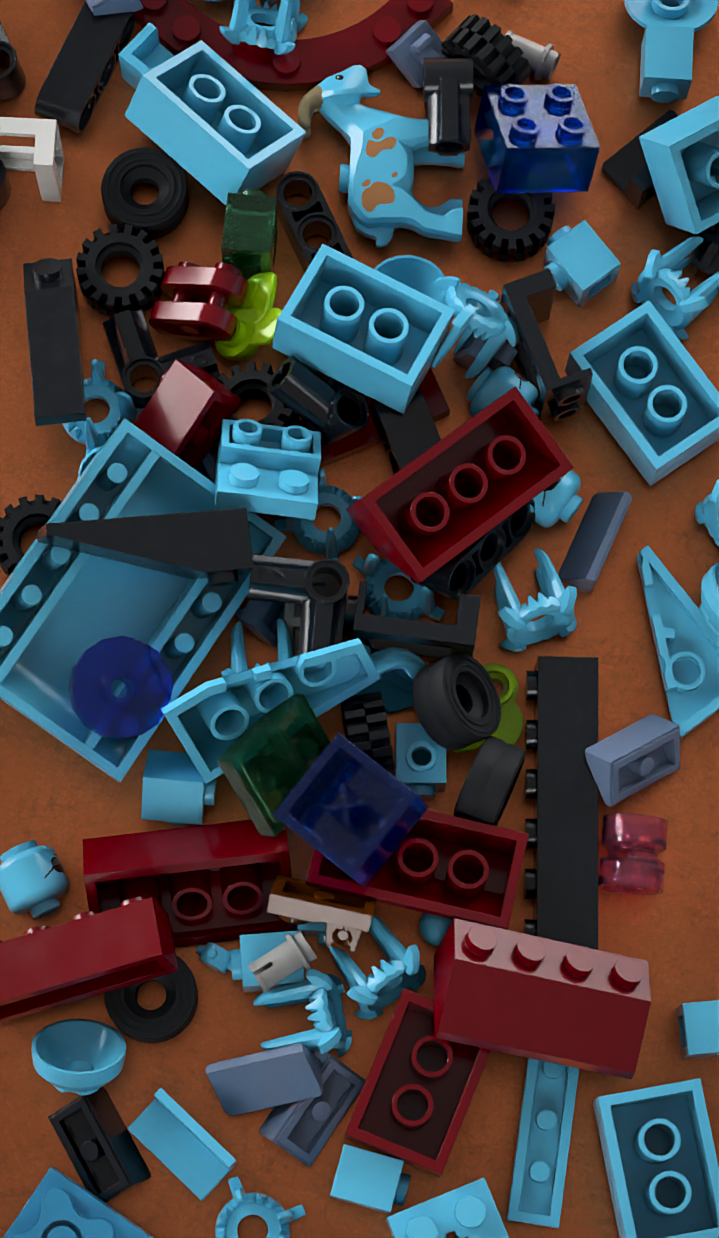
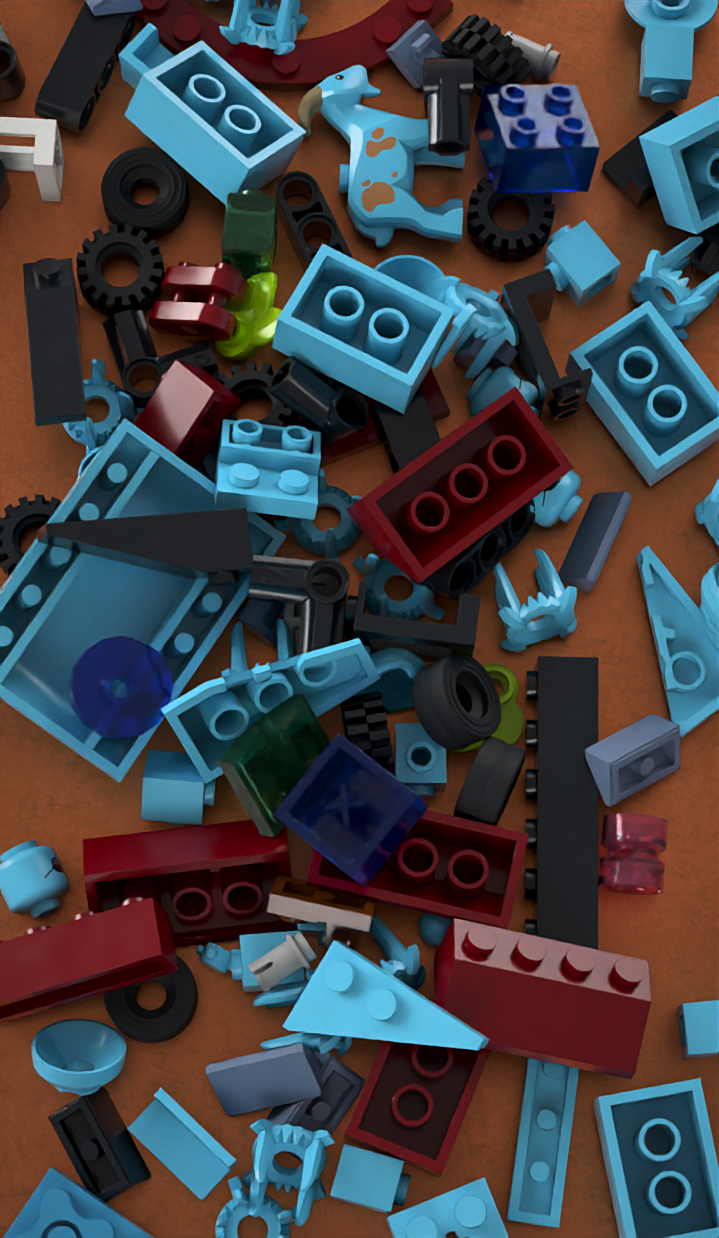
none -> medium azure piece [241,1119,335,1226]
none -> medium azure wing [282,940,490,1050]

